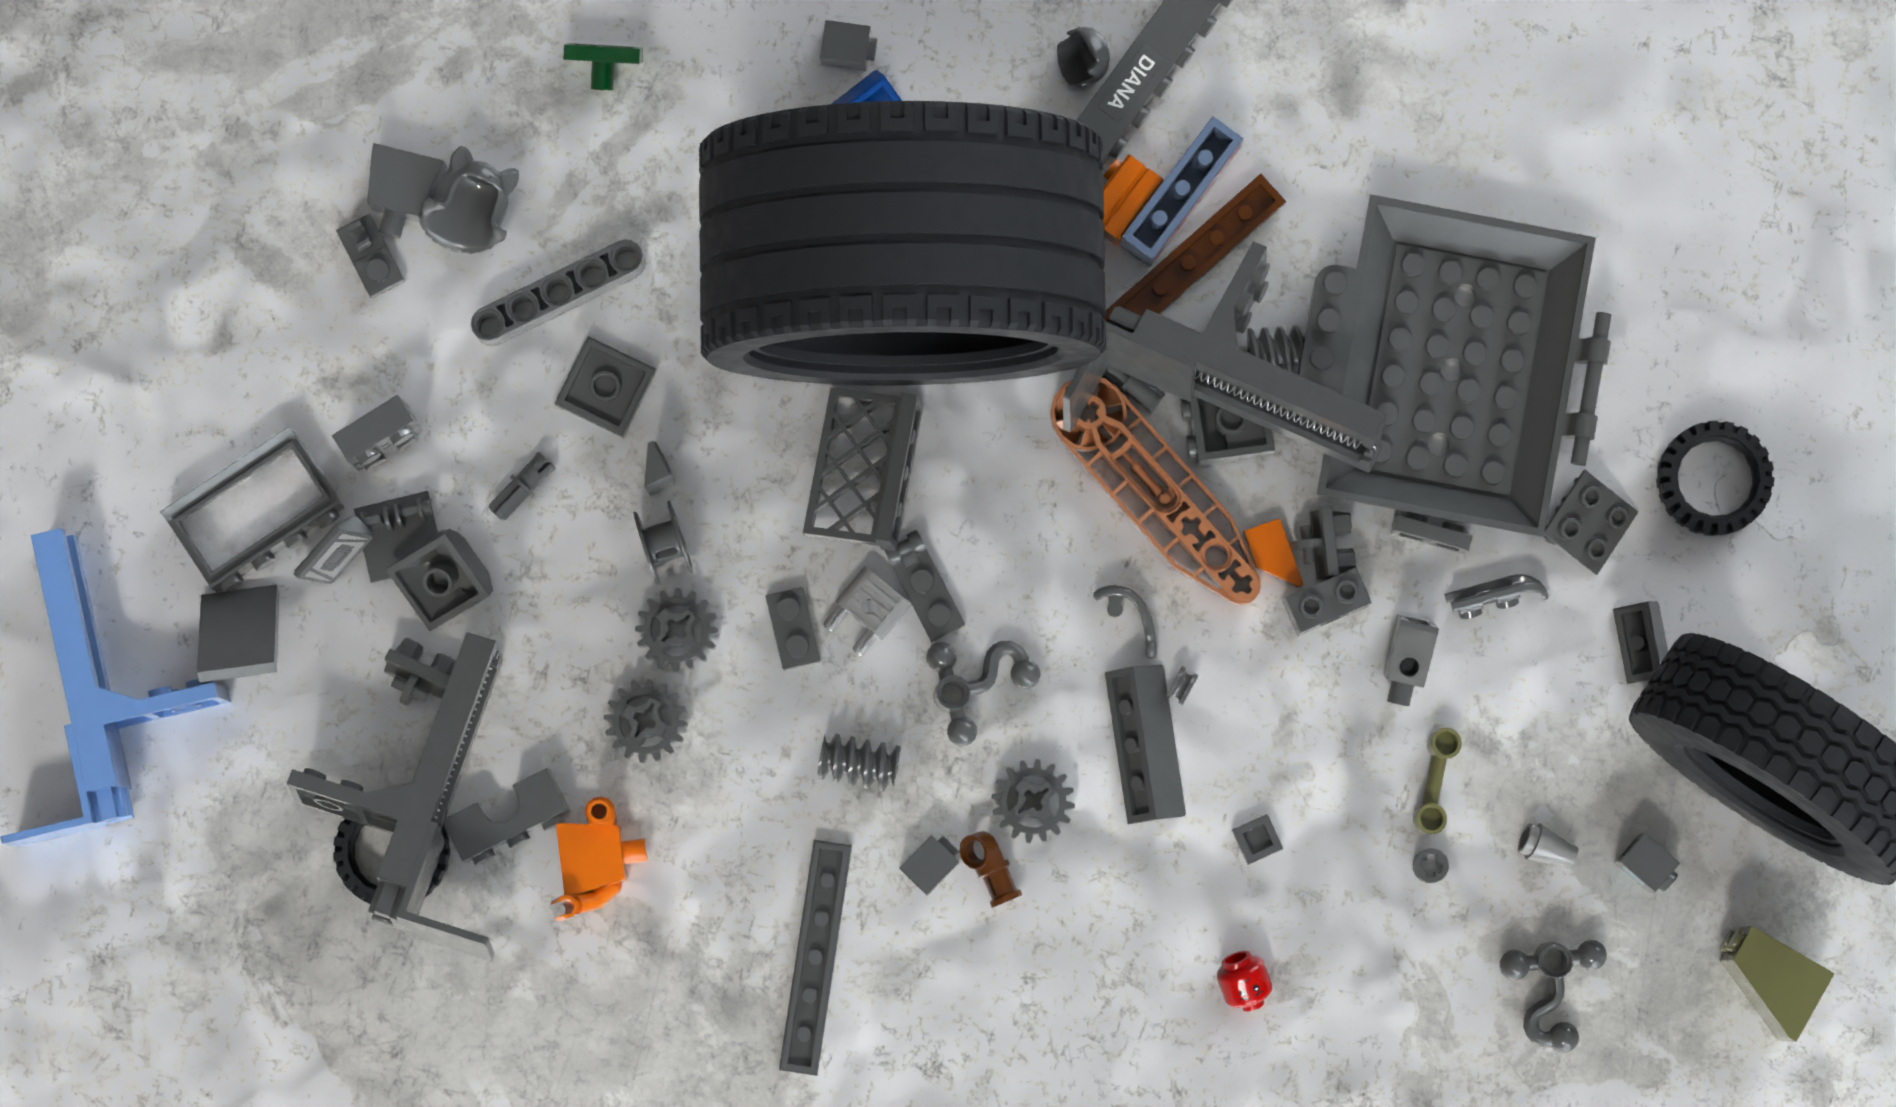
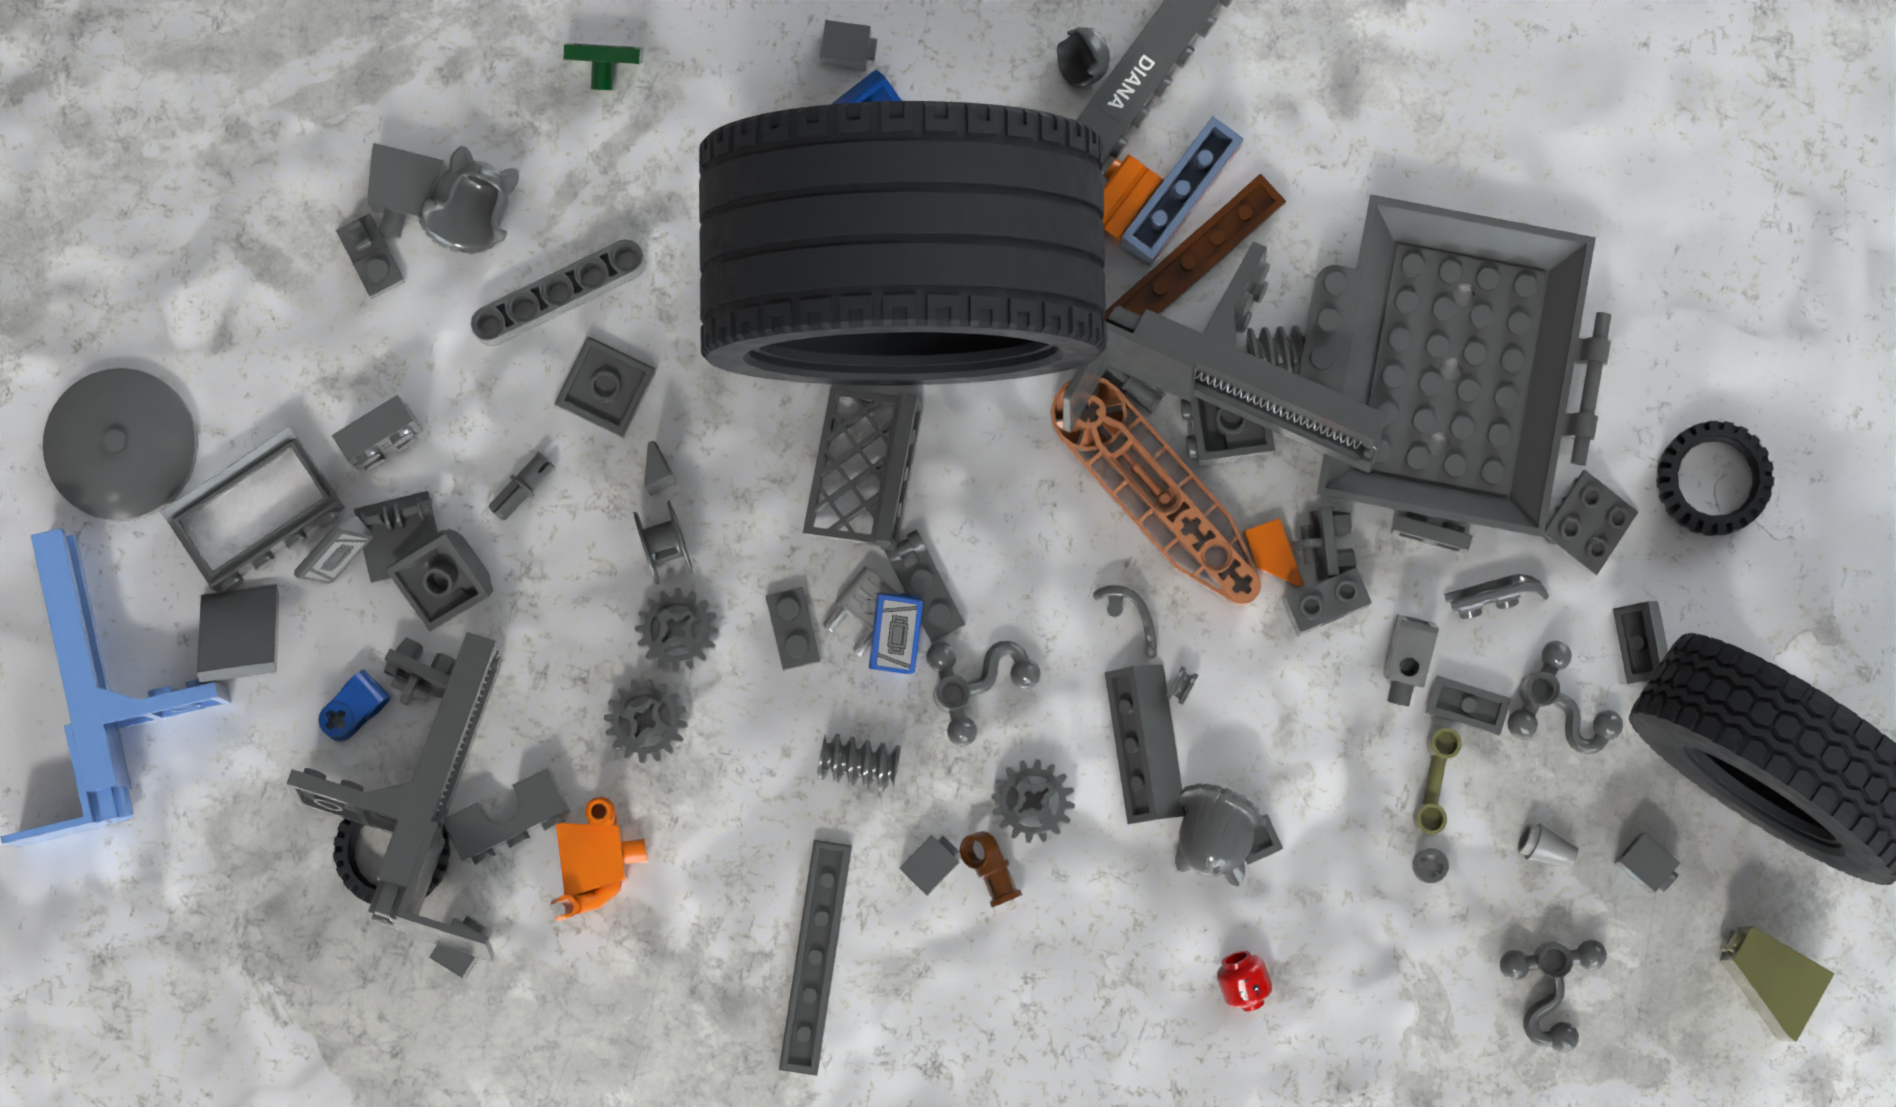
none -> dark grey dish [43,368,198,521]
none -> blue piece [318,669,391,742]
none -> dark grey brick [429,916,491,978]
none -> slope [869,593,923,674]
none -> dark grey hair [1175,783,1267,886]
none -> dark grey plate [1425,675,1511,736]
none -> dark grey piece [1507,640,1623,755]

